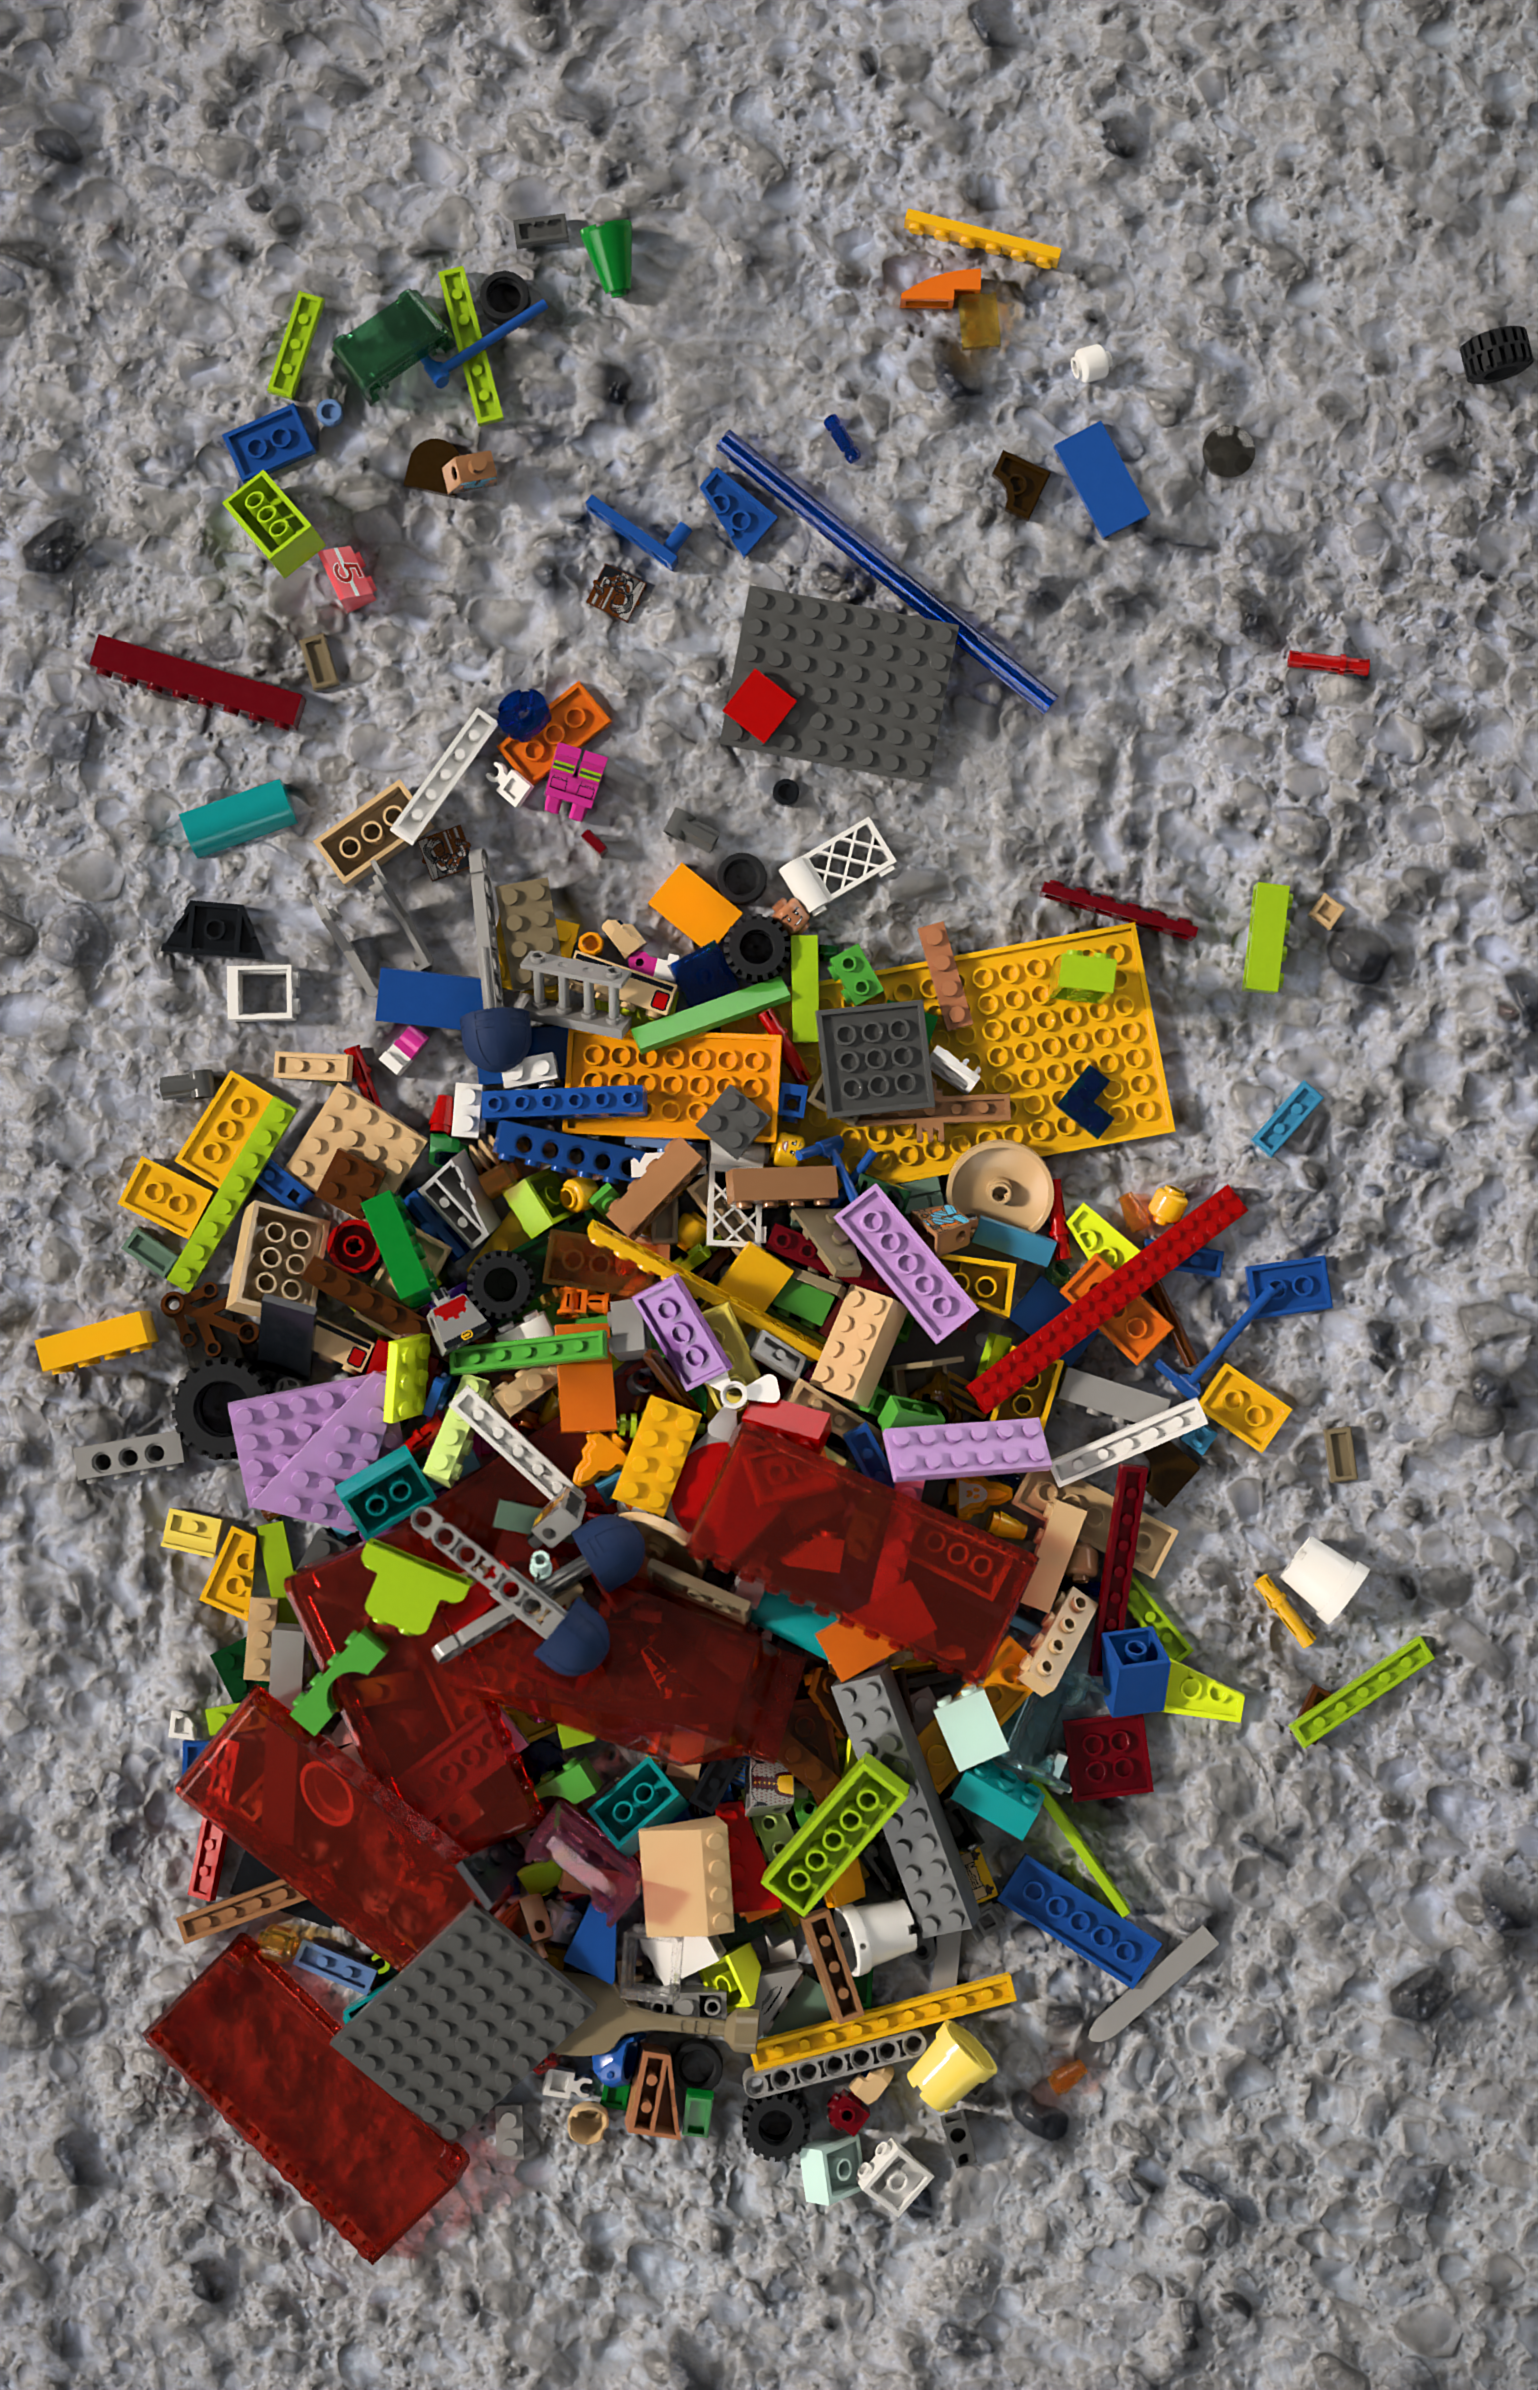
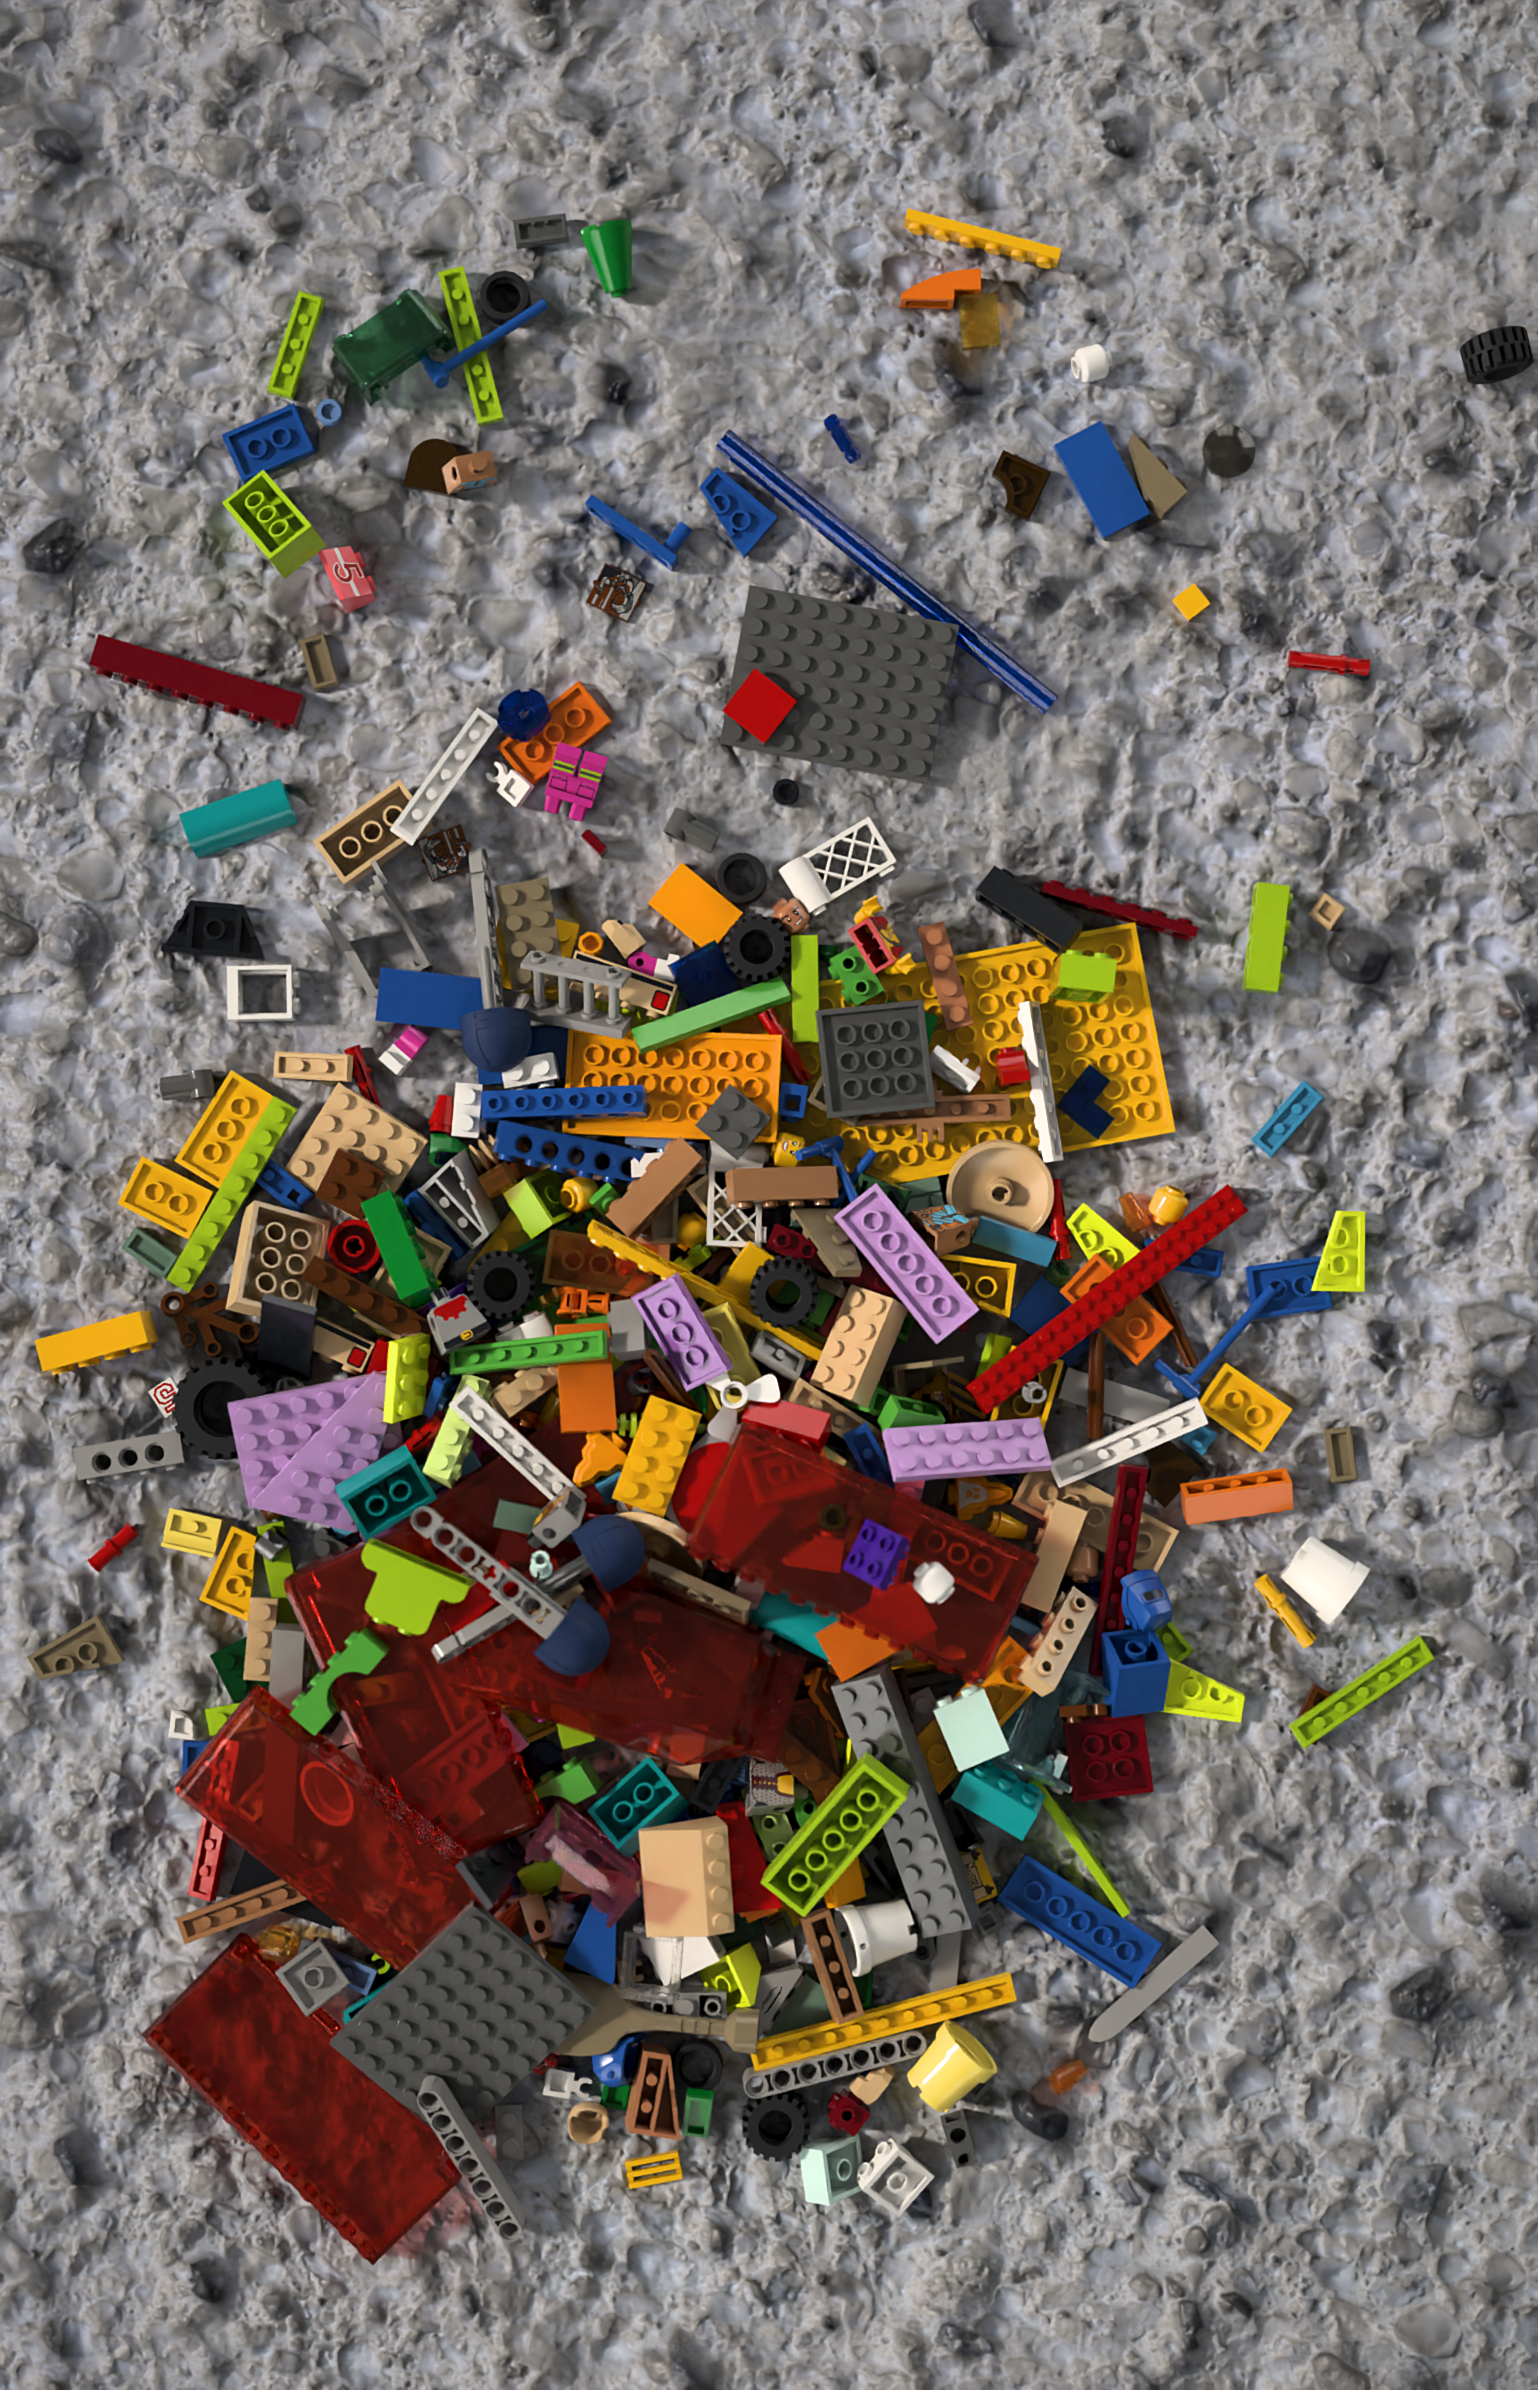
none -> dark tan wing [27,1615,126,1680]
none -> red pin [88,1523,140,1572]
none -> white sticker [148,1377,178,1418]
none -> flat silver leg [253,1526,292,1563]
none -> light grey tile [275,1938,351,2017]
none -> light grey beam [417,2075,526,2242]
none -> yellow tile [625,2149,683,2189]
none -> black tyre [749,1255,819,1329]
none -> dark brown tile [818,1503,847,1531]
none -> dark purple plate [843,1518,910,1591]
none -> torso [847,895,918,975]
none -> white head [913,1562,954,1604]
none -> black brick [975,865,1083,956]
none -> red arch [995,1047,1031,1088]
none -> white plate [1018,1001,1064,1163]
none -> light grey pin [1022,1381,1047,1403]
none -> reddish brown plate [1059,1704,1108,1724]
none -> reddish brown axle [1087,1332,1105,1439]
none -> blue helmet [1120,1569,1173,1633]
none -> dark tan slope [1127,433,1188,520]
none -> yellow tile [1172,583,1210,622]
none -> orange brick [1180,1468,1294,1525]
none -> neon yellow wing [1311,1211,1365,1292]

